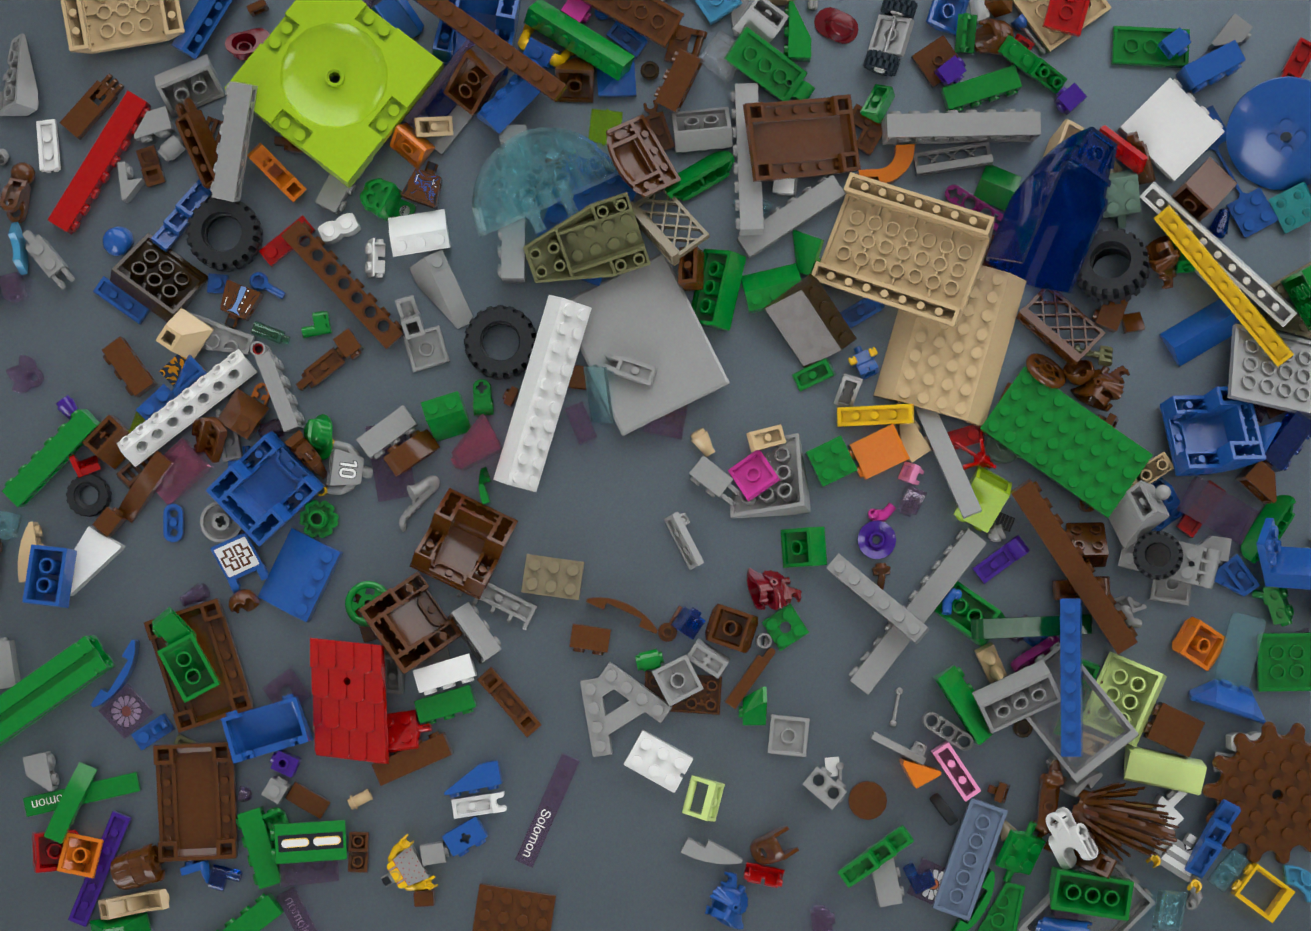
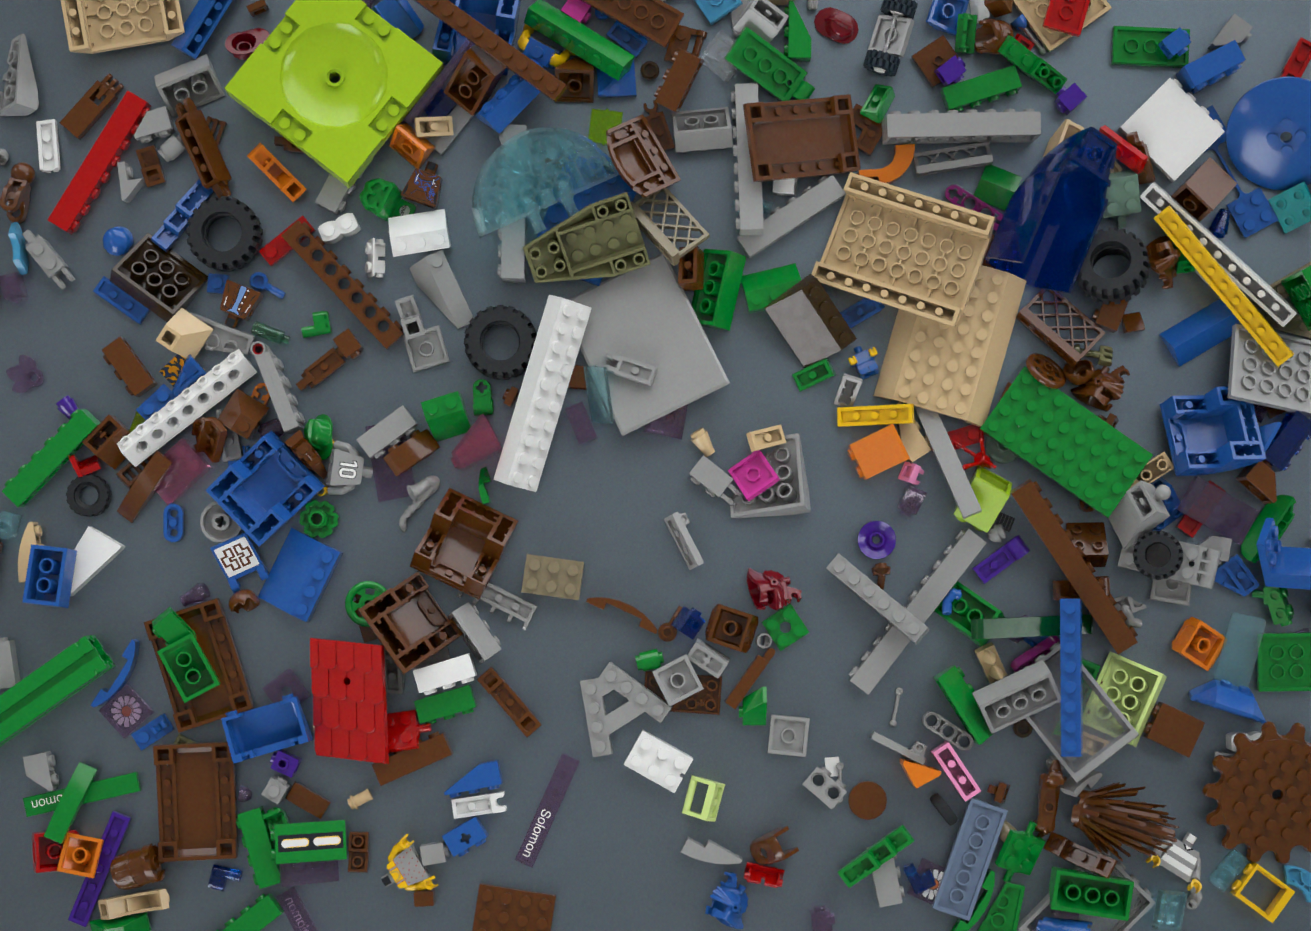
reddish brown brick [92,507,126,537] -> none
blue plate [180,860,210,884] -> none
light grey brick [210,81,258,202] -> none
reddish brown brick [569,623,611,656] -> none
green brick [665,151,735,201] -> none
green slope [781,527,827,568] -> none
green slope [792,230,824,275] -> none
green brick [805,436,858,488] -> none
dark pink arm [868,503,896,522] -> none
white piece [1046,807,1098,869] -> none
yellowish green slope [1123,745,1207,795] -> none
white brick [1153,789,1187,829] -> none
blue slope [1184,799,1241,879] -> none

